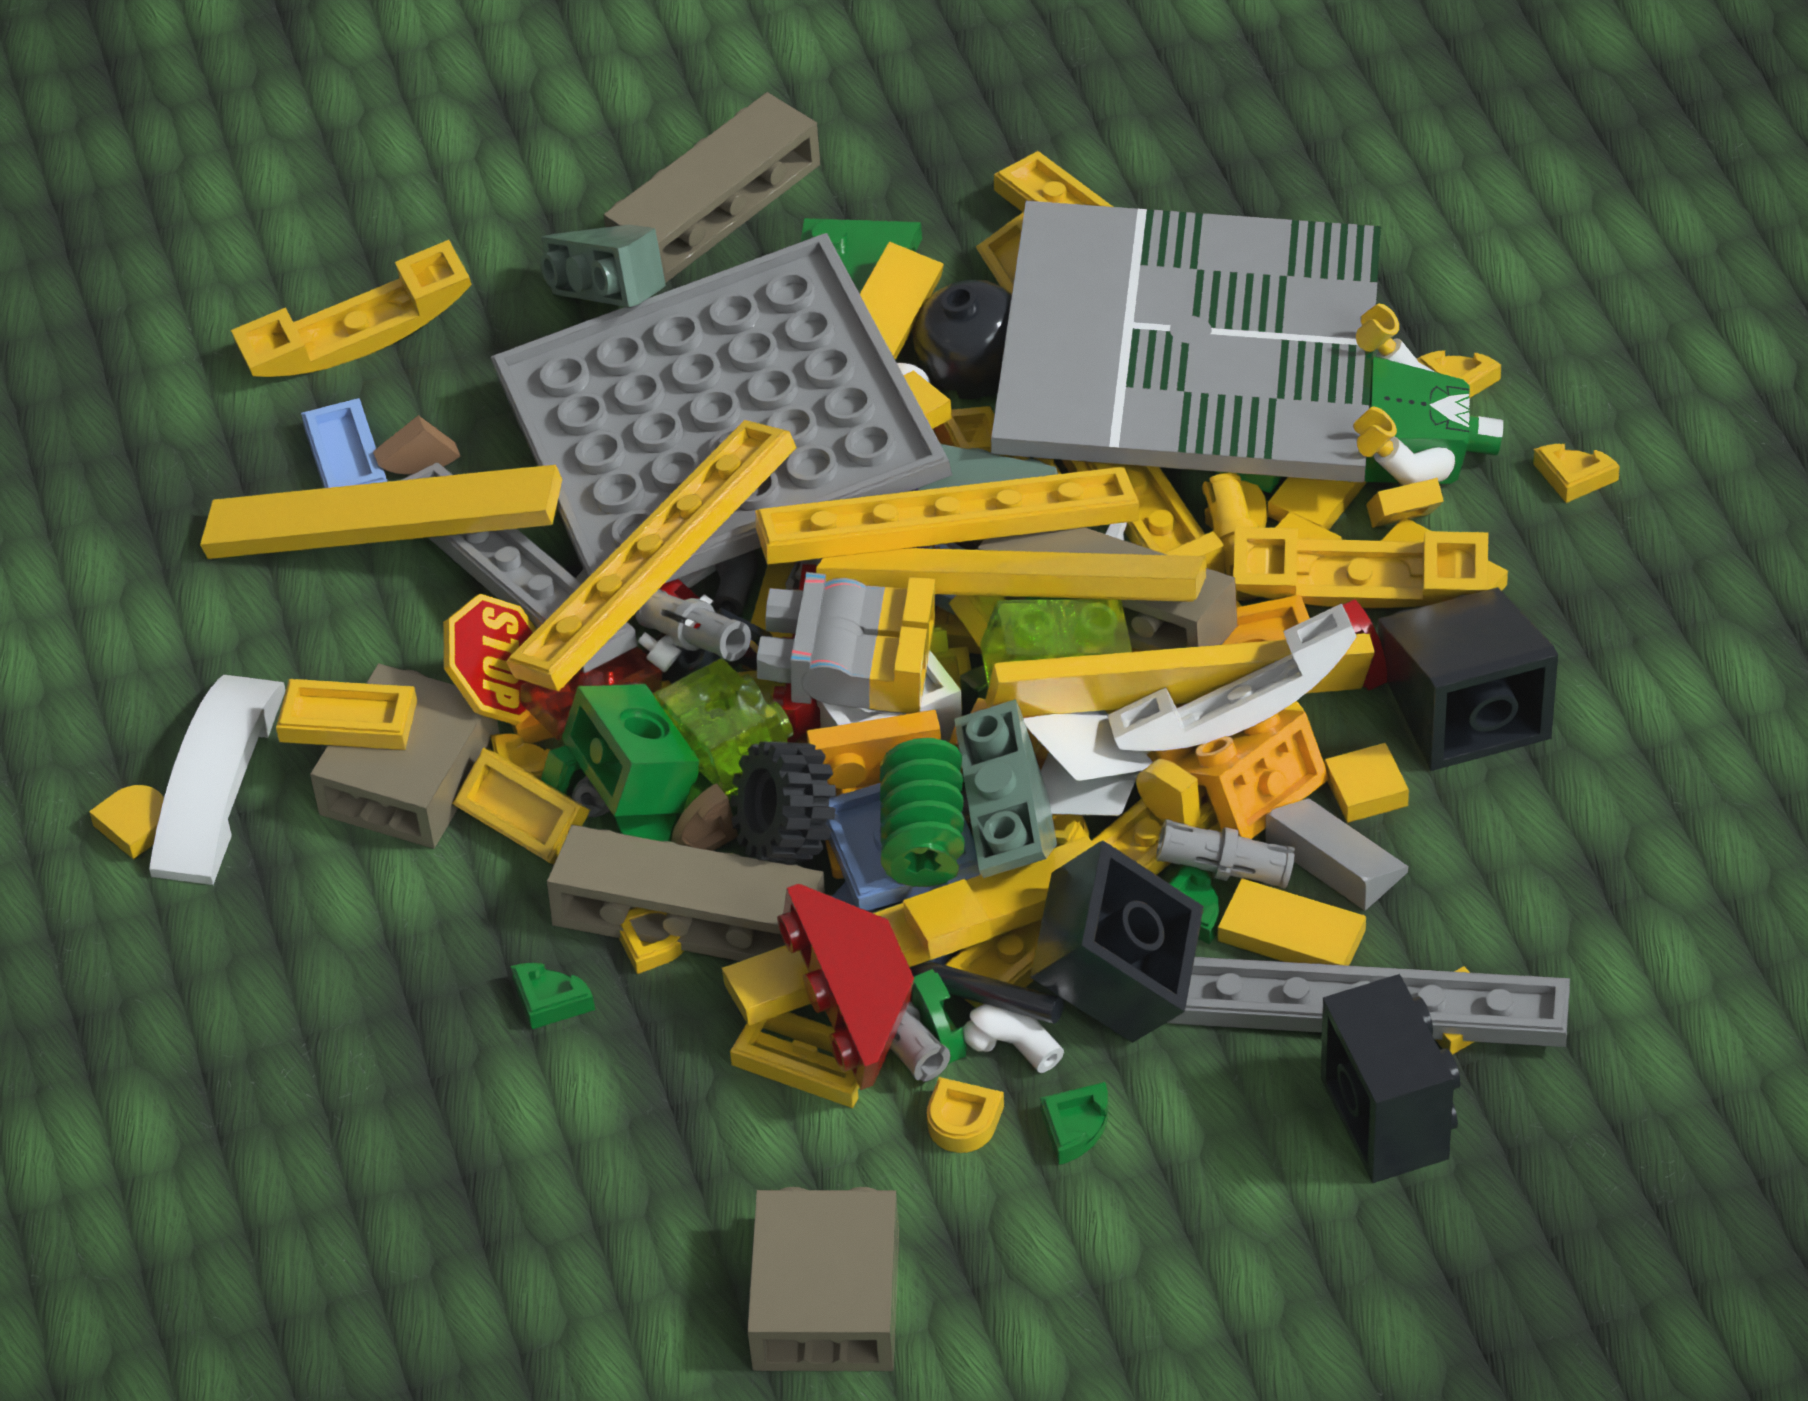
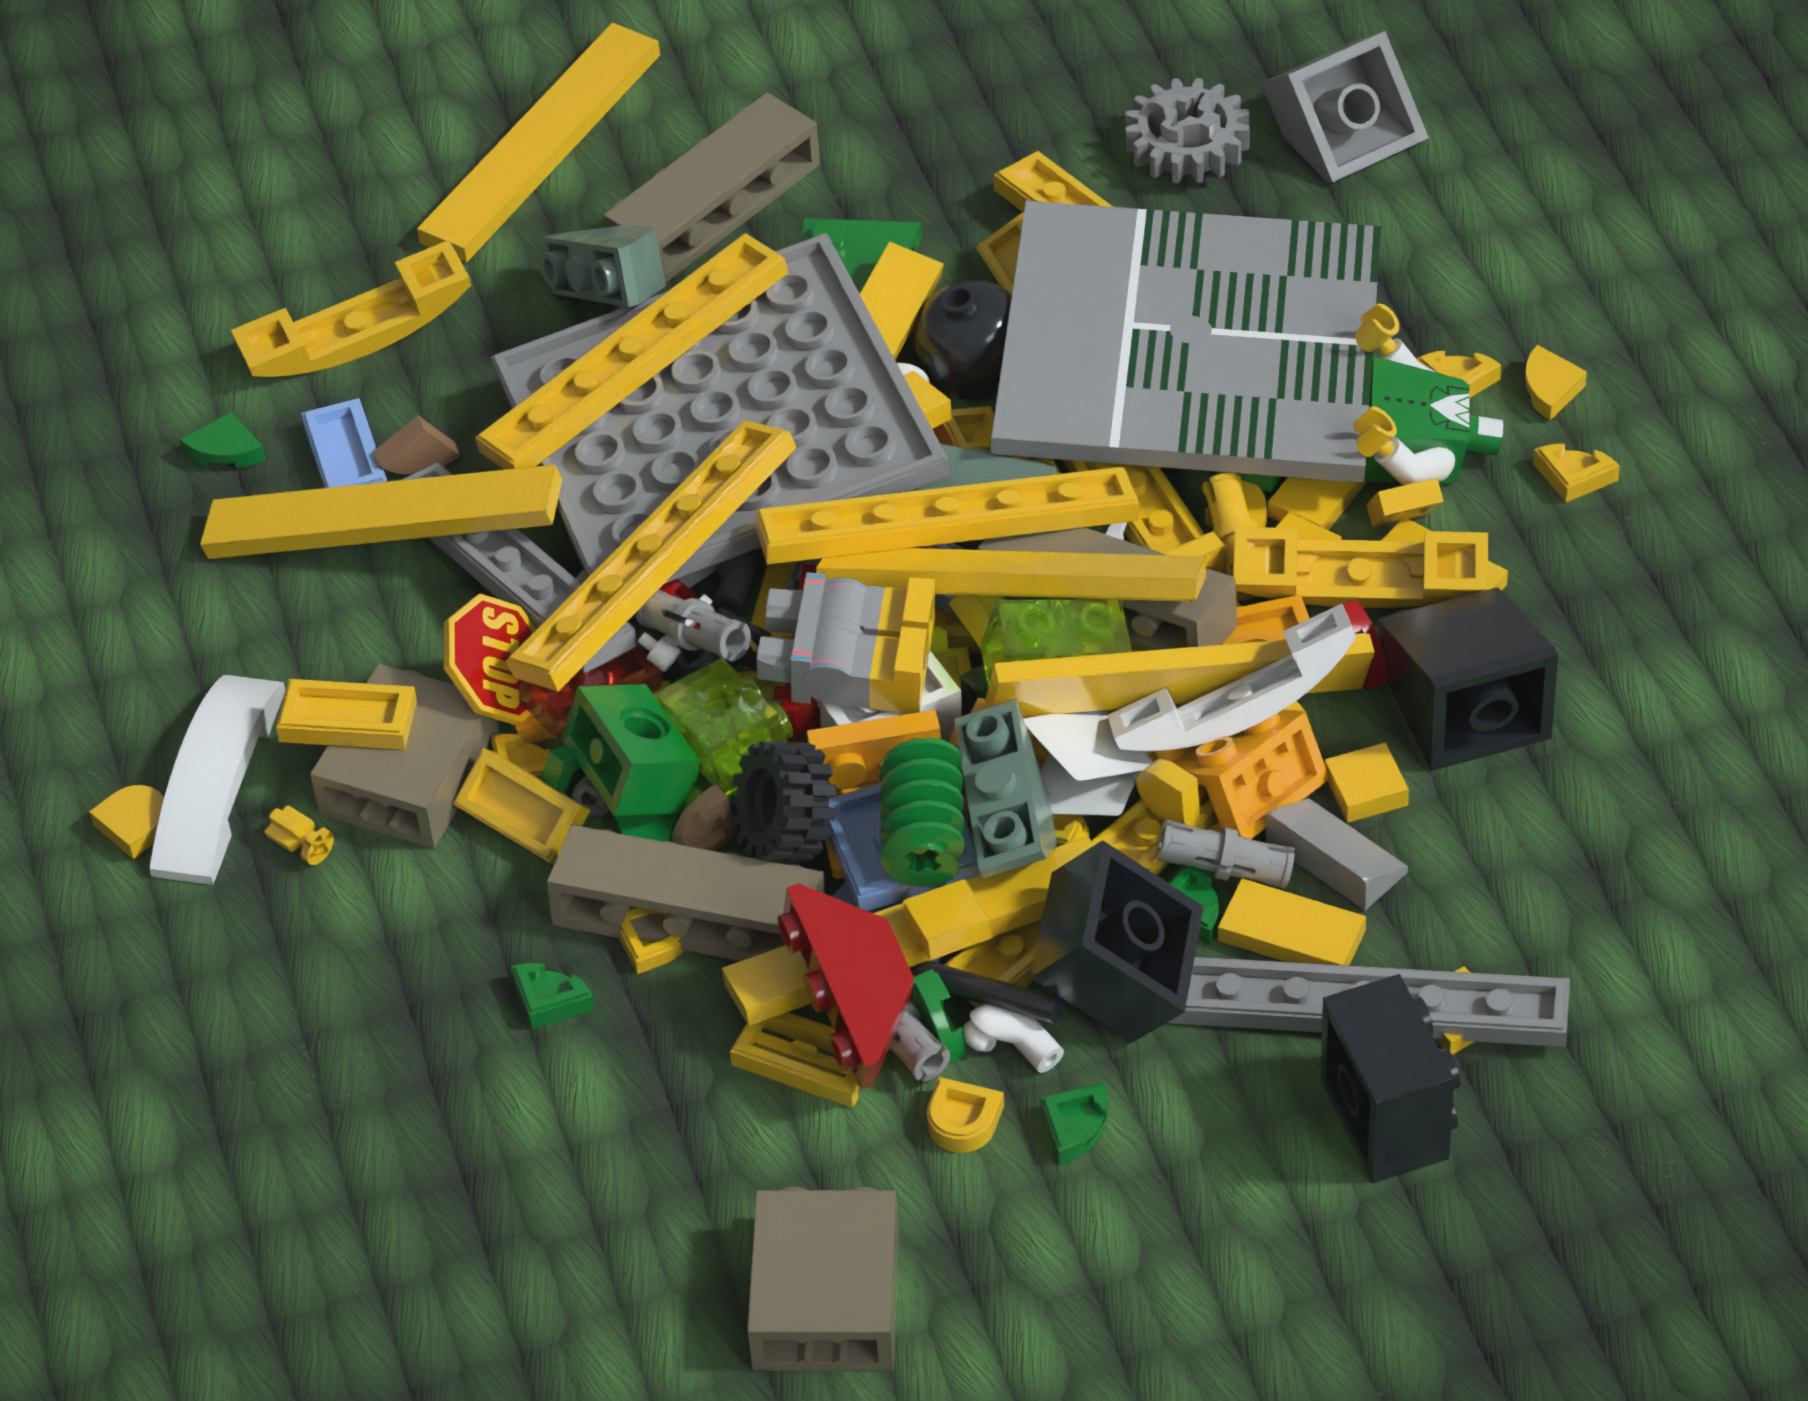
none -> green tile [180,412,266,469]
none -> yellow piece [265,805,334,865]
none -> yellow tile [417,23,660,263]
none -> yellow tile [475,233,788,470]
none -> light grey gear [1125,78,1250,184]
none -> light grey slope [1261,31,1429,183]
none -> yellow tile [1525,345,1587,420]

